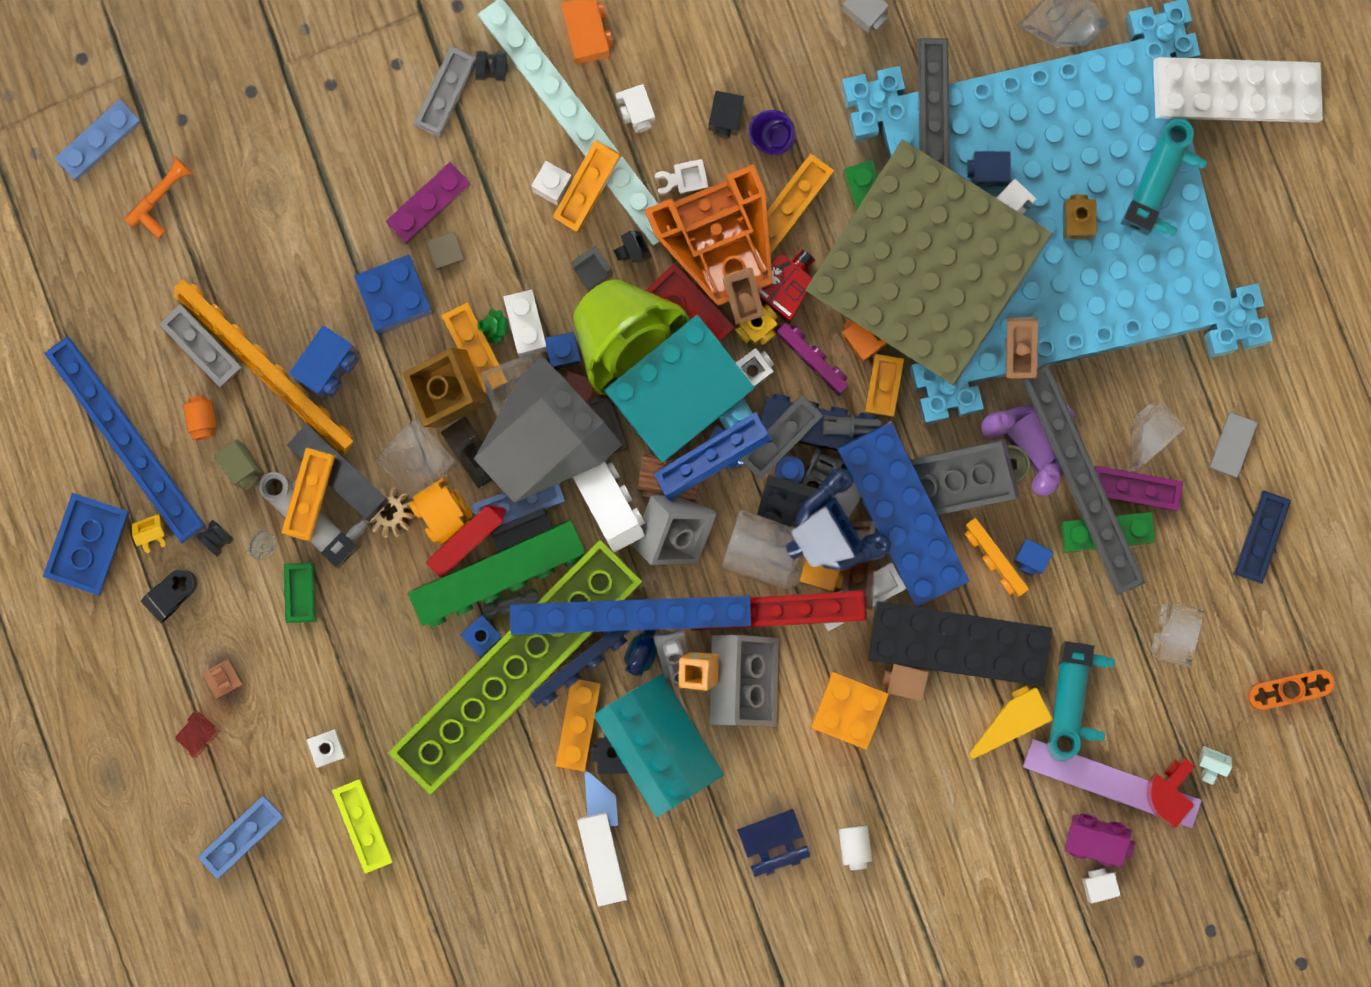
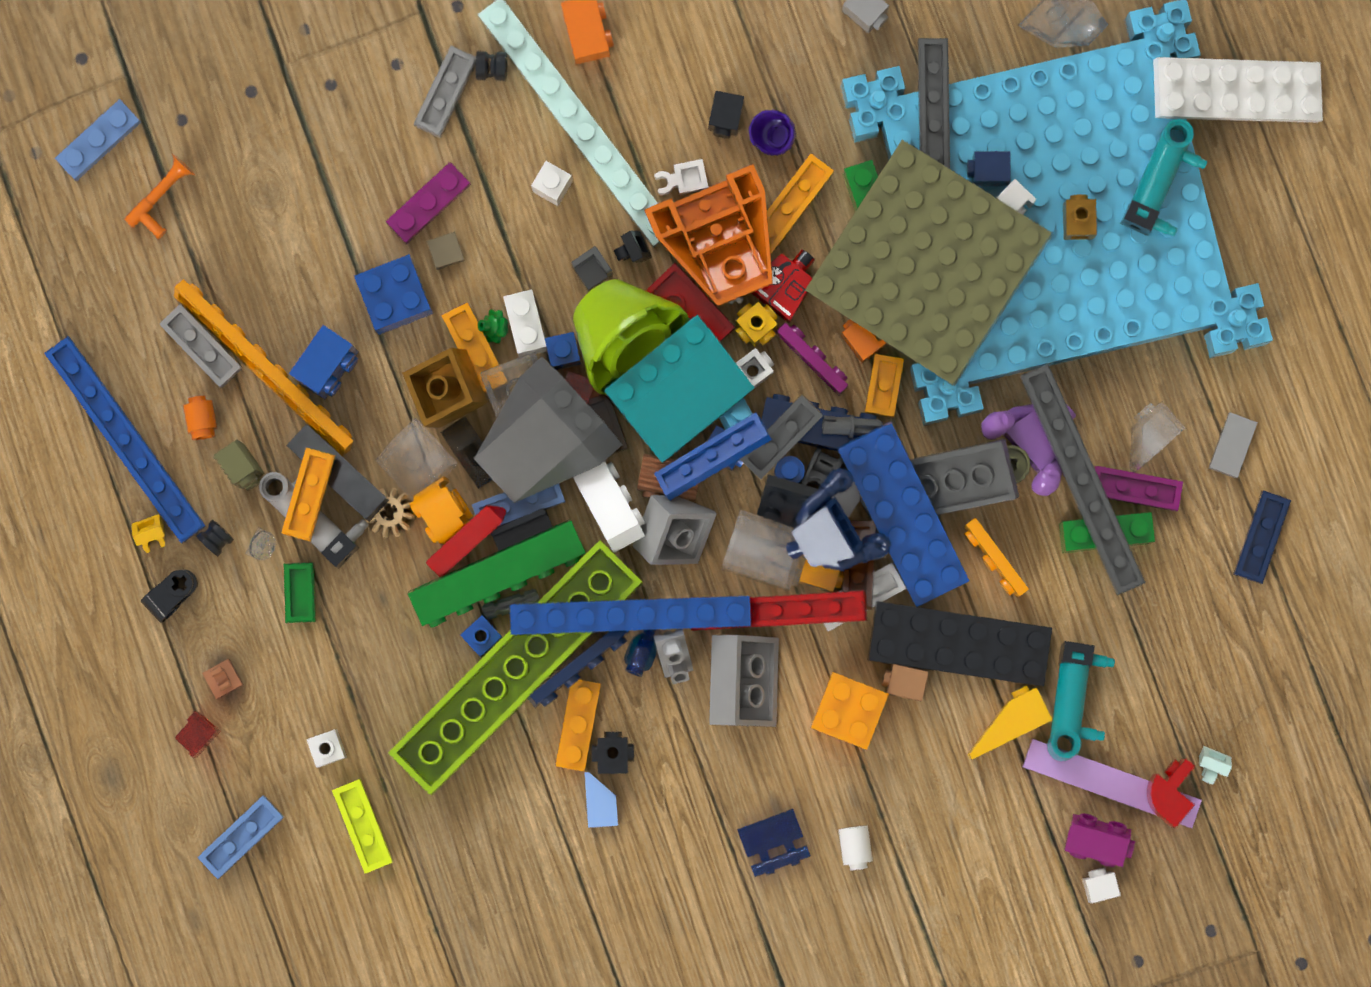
blue plate [43,493,130,596] -> none
light orange plate [553,140,622,232] -> none
white tile [577,812,627,907] -> none
teal slope [594,674,724,818] -> none
white brick [615,84,655,133] -> none
light orange brick [679,652,719,690] -> none
medium nougat slope [722,267,764,324] -> none
medium nougat slope [1005,317,1038,378] -> none
blue plate [1013,539,1053,577] -> none
clear brick [1151,601,1205,668] -> none
orange beam [1247,670,1334,710] -> none

